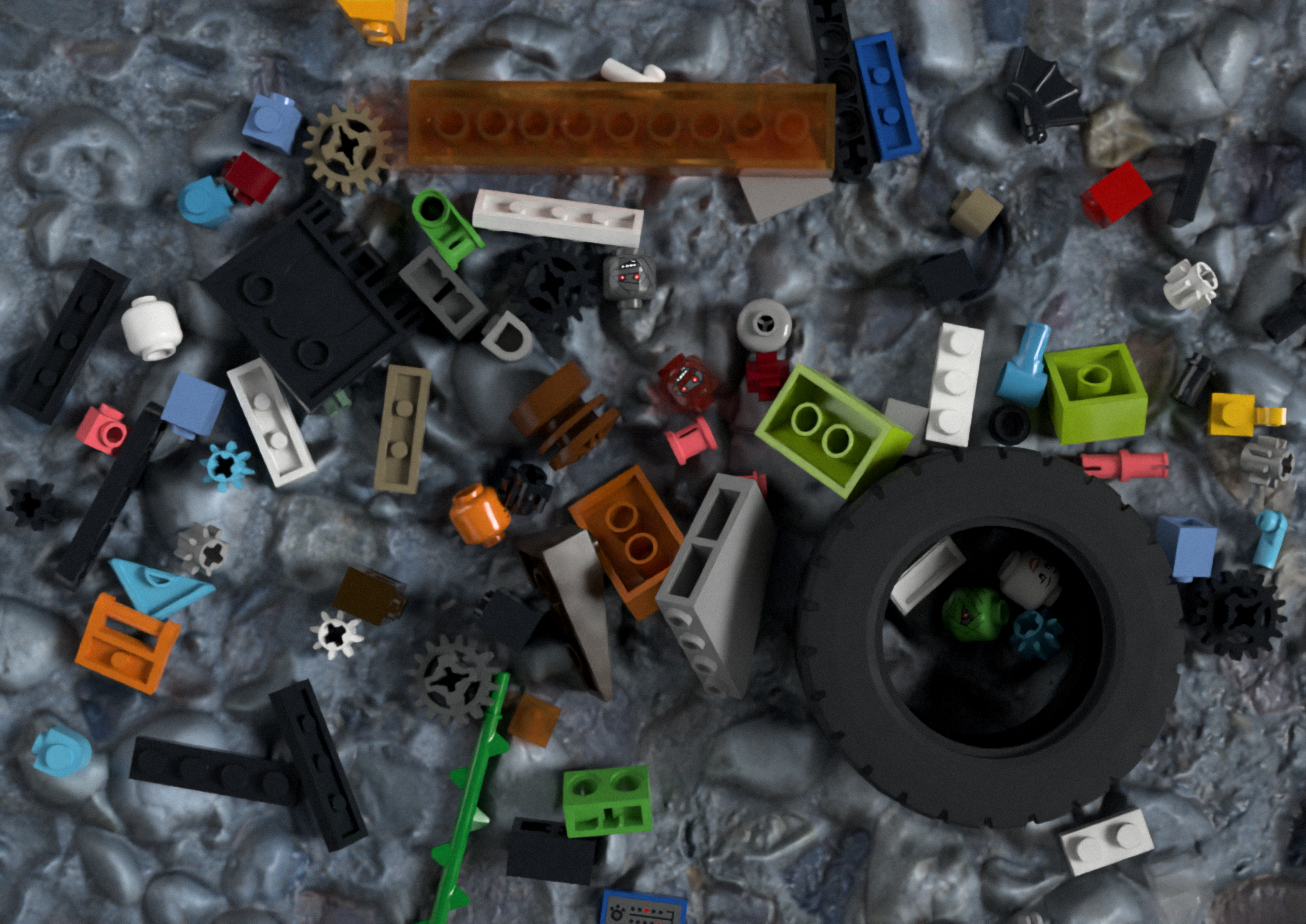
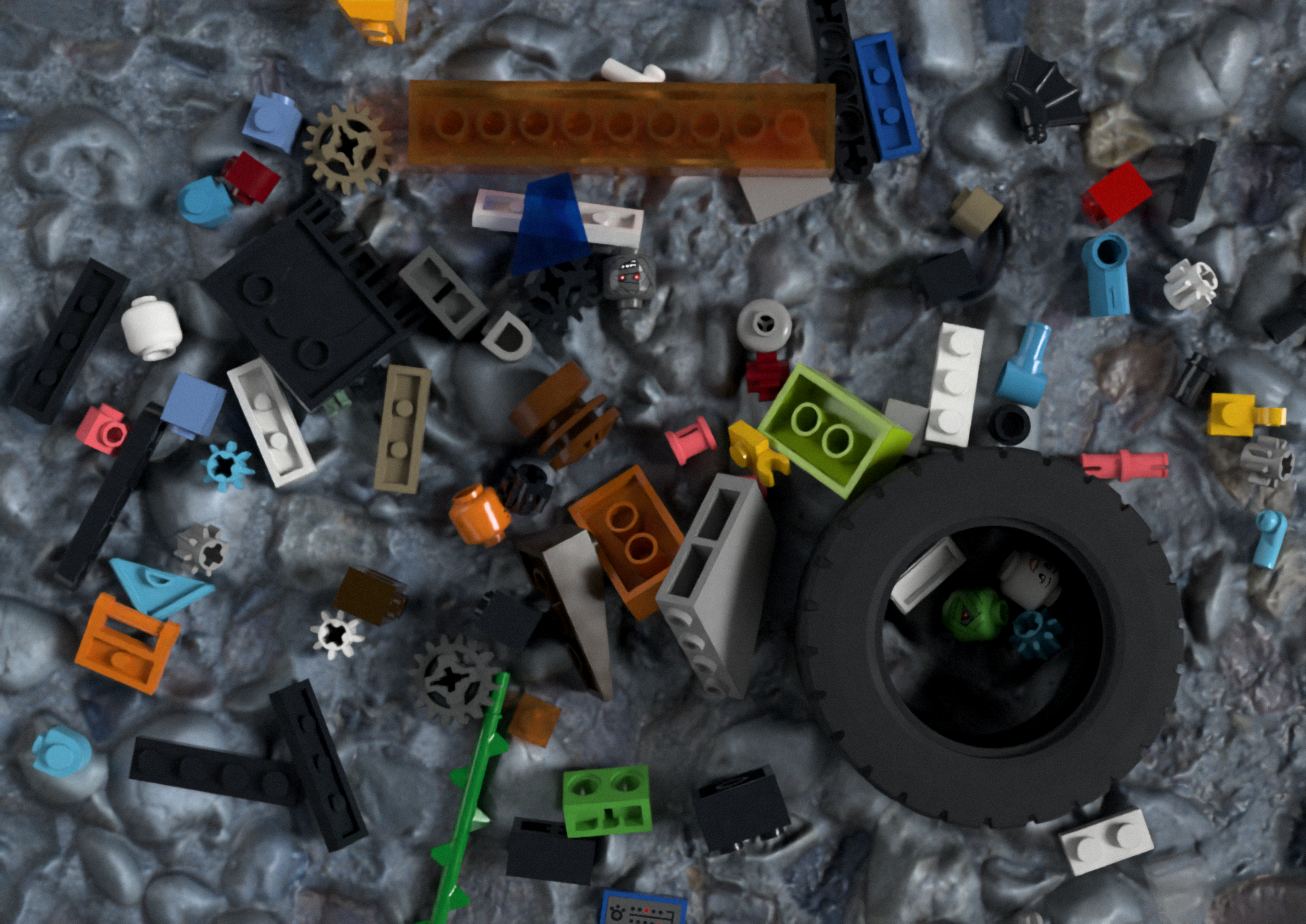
black gear [6,479,64,531] -> none
bright green piece [412,189,486,271] -> none
clear red head [656,353,718,416] -> none
lime slope [1043,343,1148,446] -> none
medium blue brick [1155,516,1218,583] -> none
black gear [1191,569,1288,661] -> none
none -> clear blue wing [511,172,592,277]
none -> black brick [691,764,792,855]
none -> yellow plate [728,419,791,487]
none -> dark azure piece [1081,233,1130,318]

